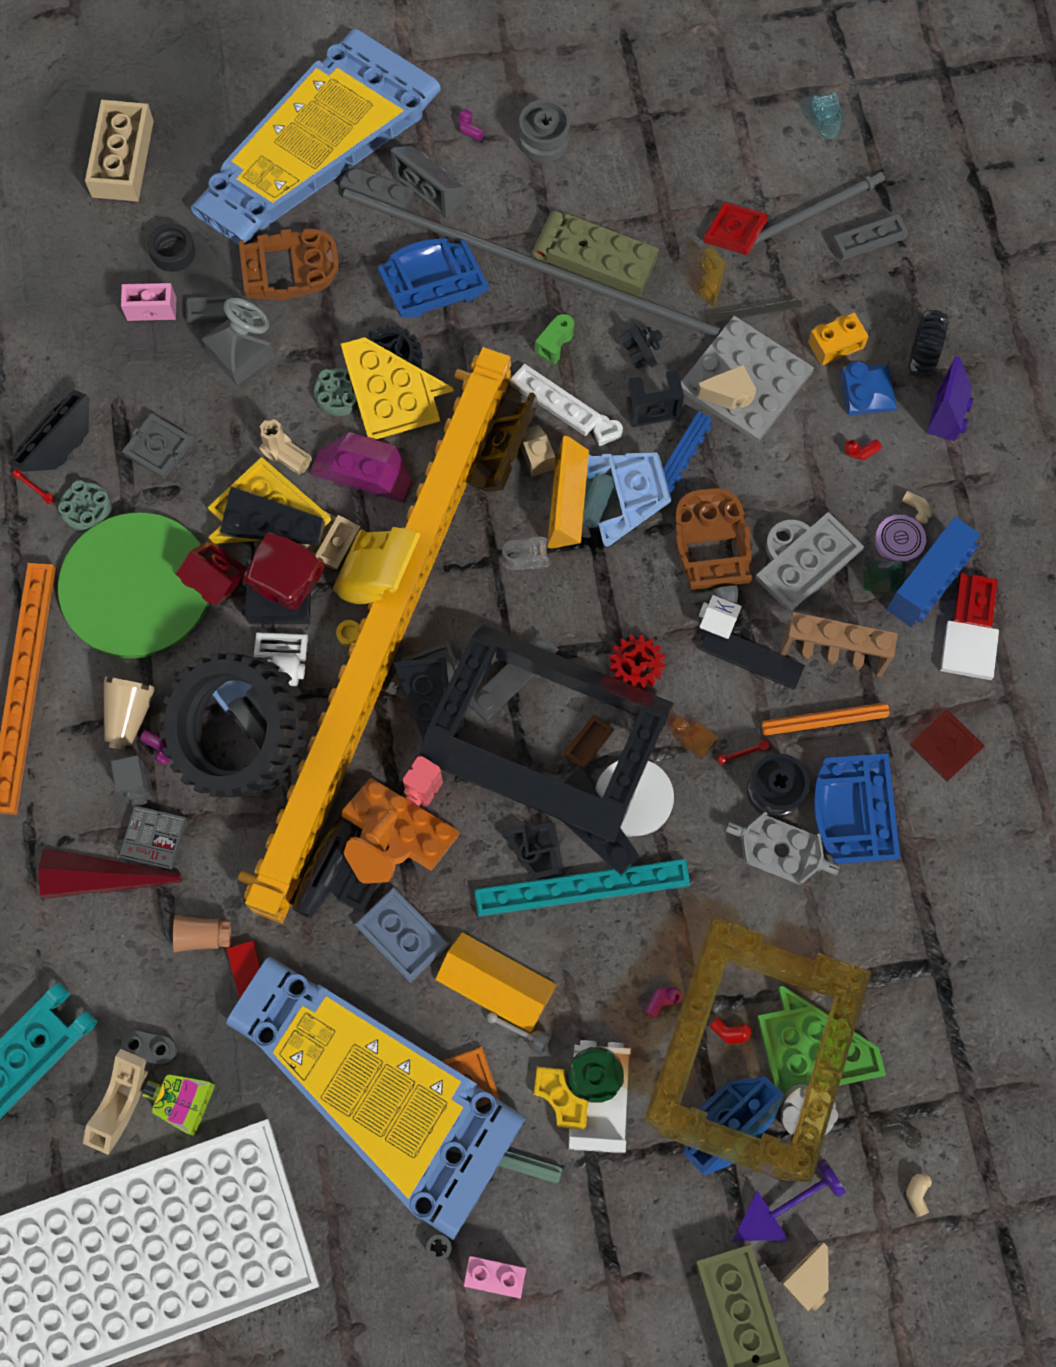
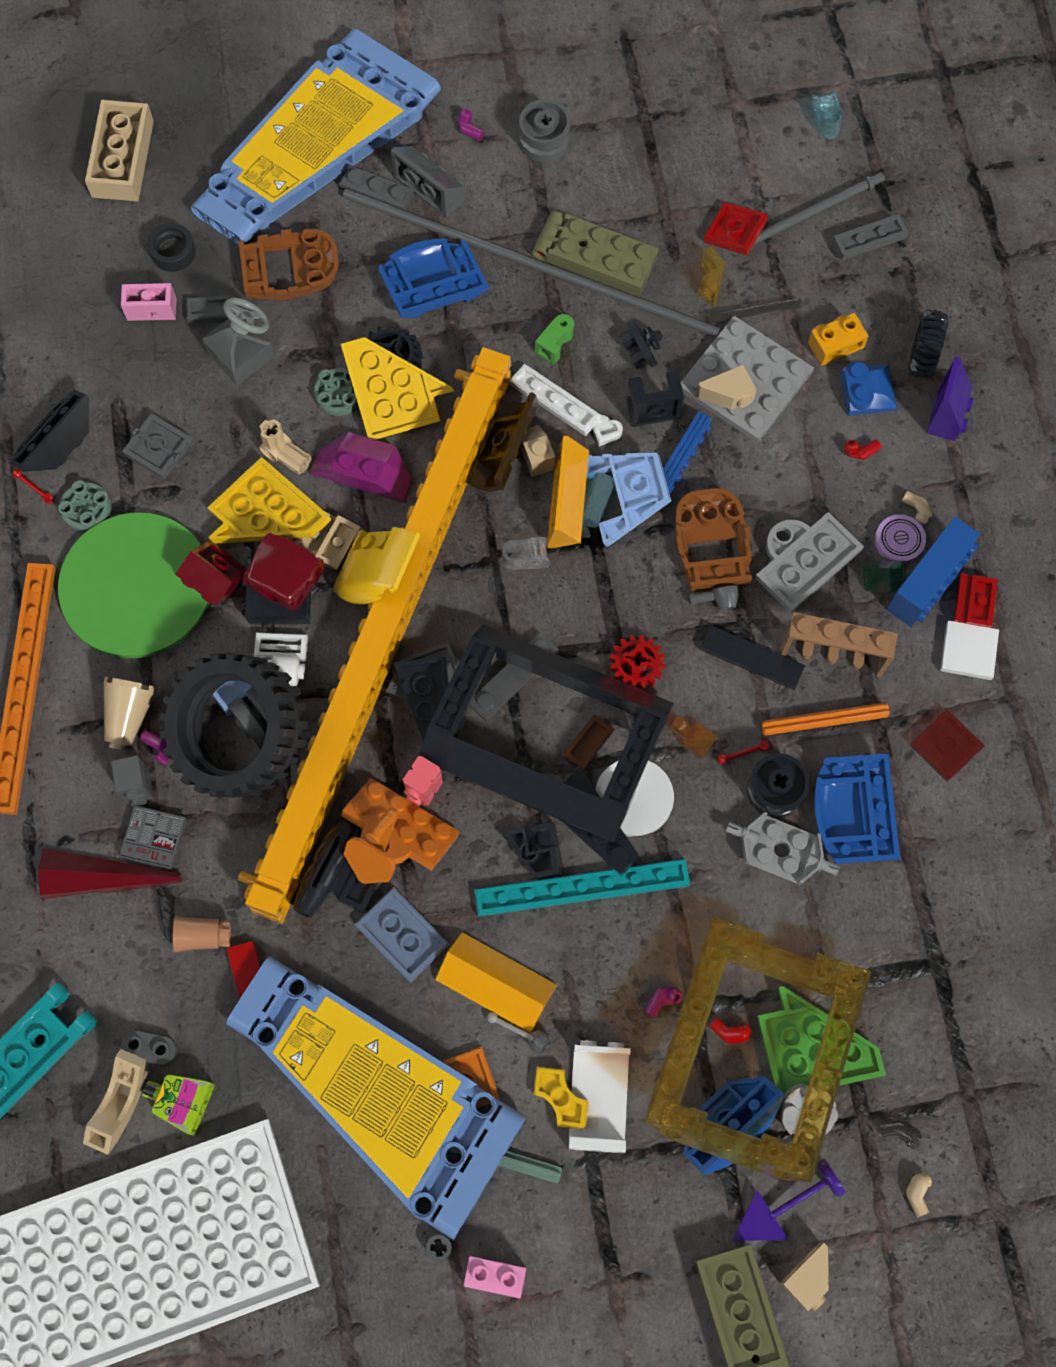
black wing [220,487,325,545] -> none
yellow tile [336,620,360,647] -> none
dark green tile [569,1047,624,1103] -> none
white brick [698,595,741,639] -> none

